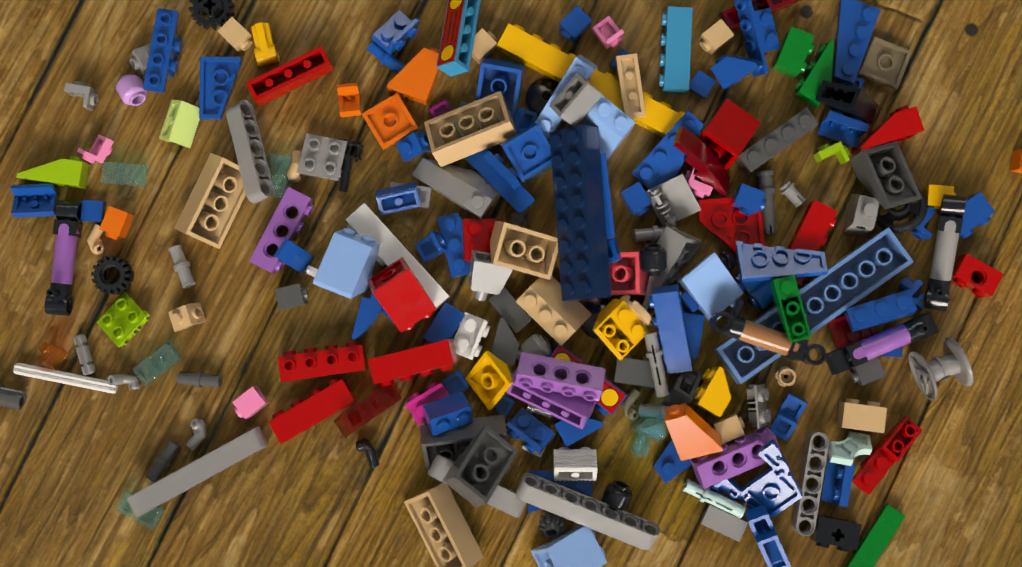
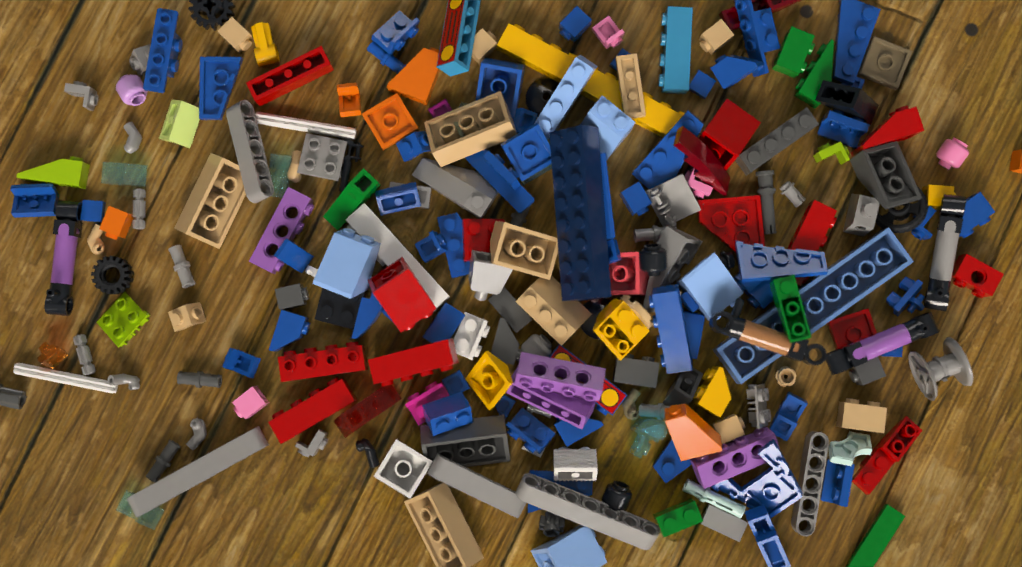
bright pink bracket [77,134,114,164] -> none
clear light blue slope [133,342,182,386] -> none
dark grey slope [443,425,518,506] -> none
light grey brick [550,73,603,126] -> none
light grey pin [643,332,669,397] -> none
blue brick [731,183,767,216] -> none
black brick [810,514,862,552] -> none
blue brick [844,289,917,334] -> none
none -> light grey arm [123,122,142,154]
none -> light grey axle [132,188,146,229]
none -> blue bracket [222,348,261,379]
none -> white axle [255,112,357,140]
none -> blue slope [269,310,310,352]
none -> light grey bracket [295,429,329,457]
none -> black plate [314,288,366,329]
none -> green slope [323,168,381,231]
none -> white slope [374,439,433,499]
none -> green brick [653,498,703,537]
none -> bright pink head [936,137,969,170]

